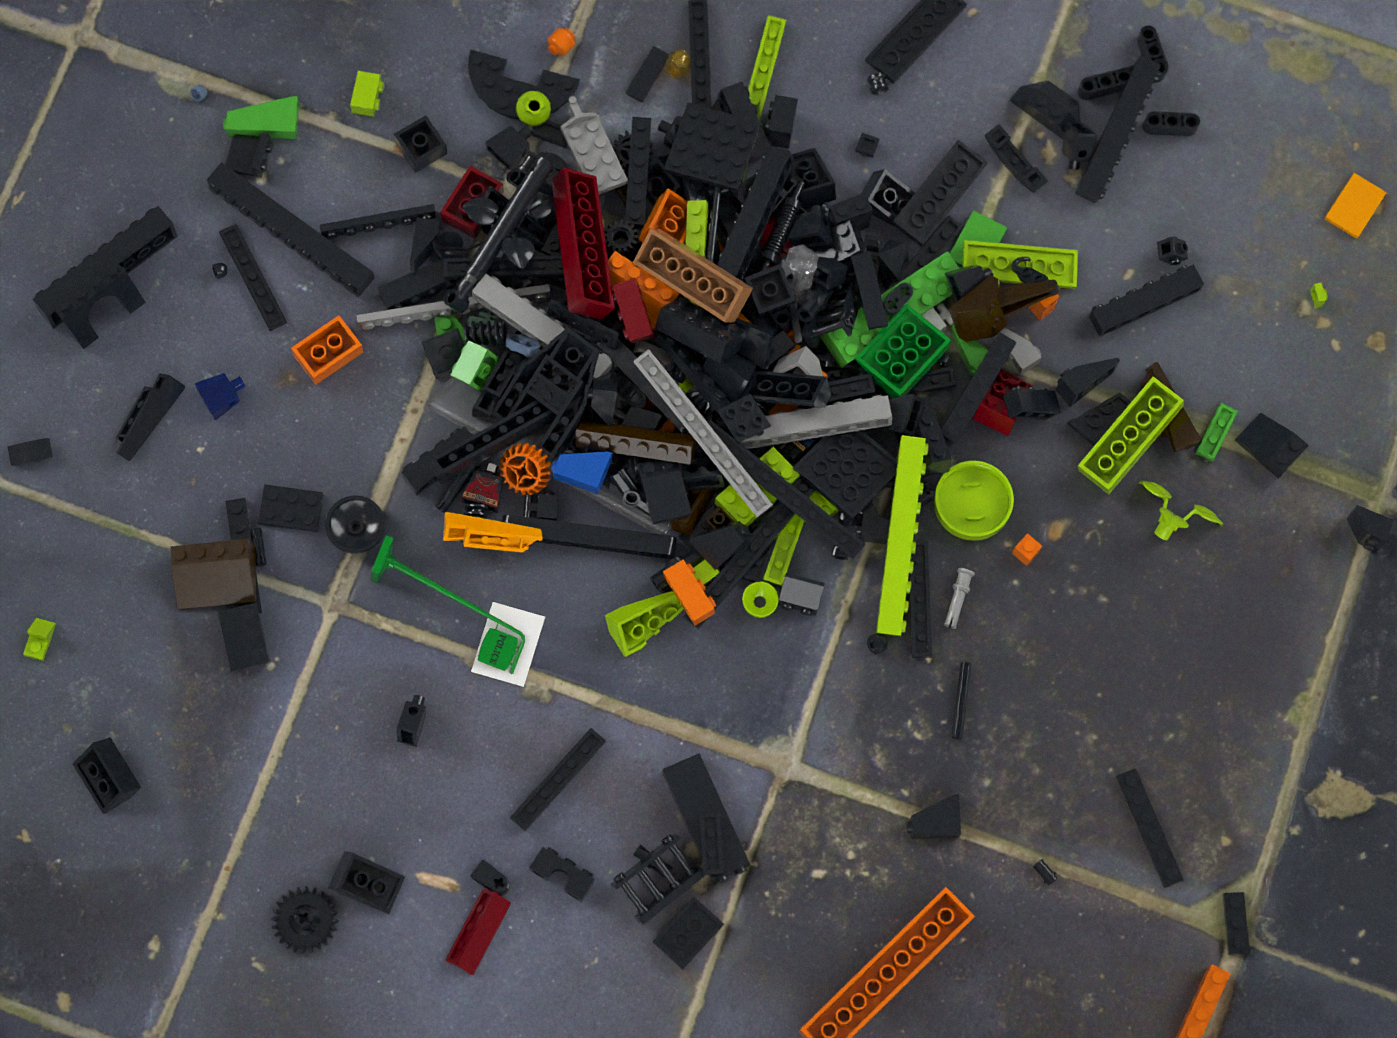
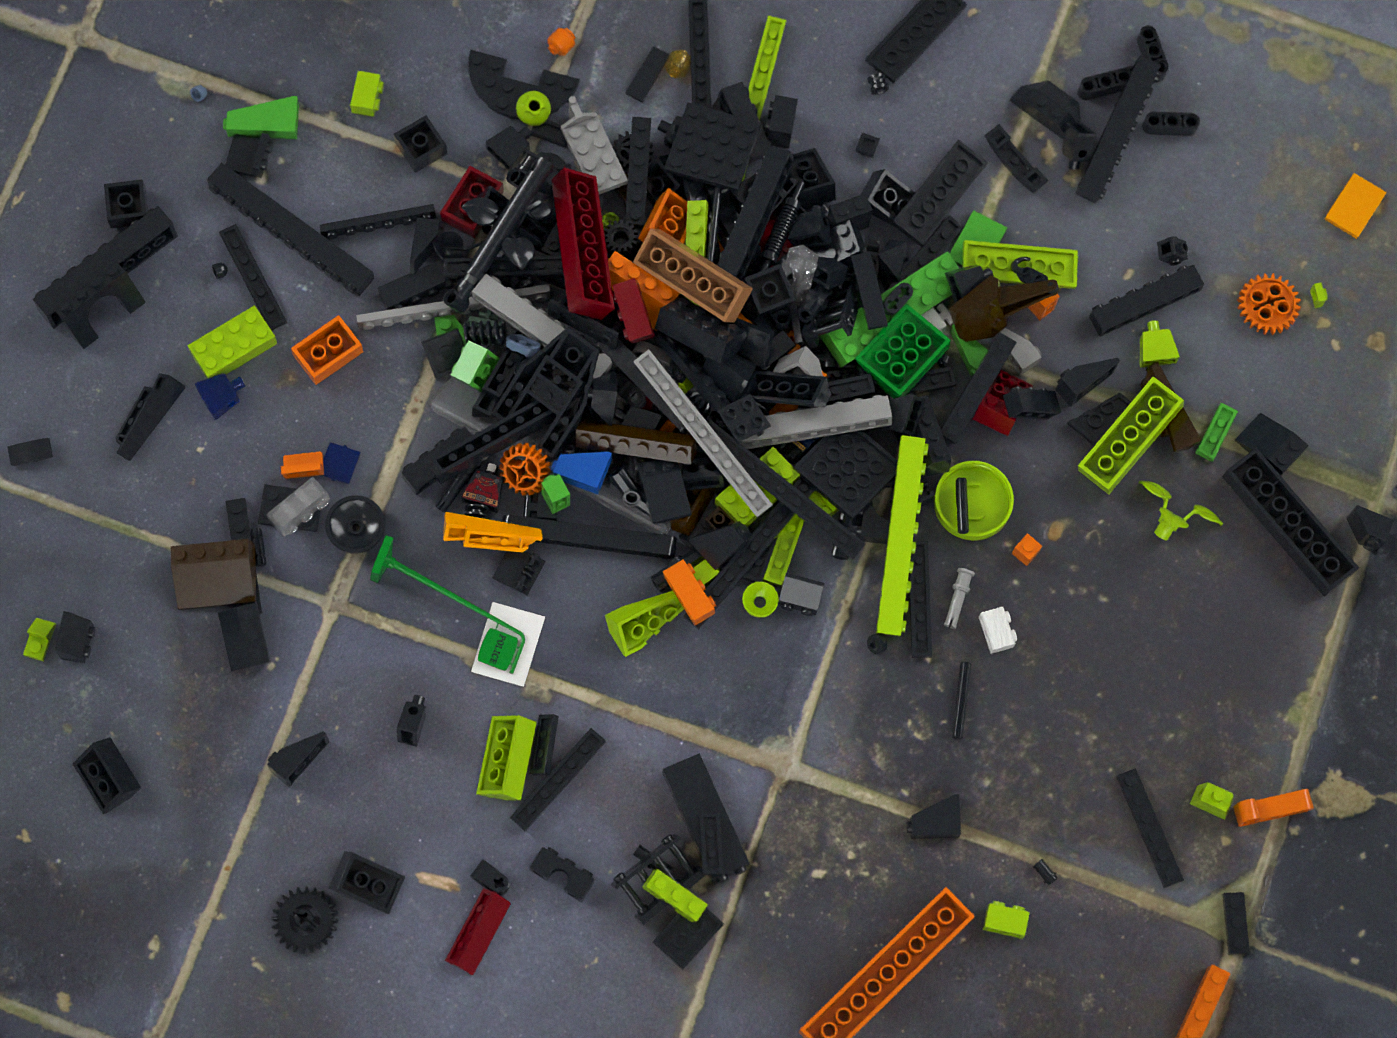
none -> black slope [54,611,95,663]
none -> black brick [104,179,148,228]
none -> lime brick [187,305,277,384]
none -> clear brick [267,477,330,537]
none -> black slope [267,731,329,787]
none -> orange panel [281,451,324,479]
none -> clear blue piece [322,442,361,484]
none -> lime slope [476,715,536,800]
none -> black hinge [492,551,546,596]
none -> black plate [530,714,559,776]
none -> bright green brick [541,474,570,514]
none -> lime plate [602,212,620,229]
none -> lime arch [642,869,708,922]
none -> black axle [955,477,969,534]
none -> white brick [979,607,1017,654]
none -> lime brick [983,901,1030,939]
none -> lime torso [1140,321,1180,368]
none -> lime torso [1190,782,1234,820]
none -> black brick [1222,448,1359,597]
none -> orange beam [1233,789,1314,827]
none -> orange gear [1237,273,1301,335]

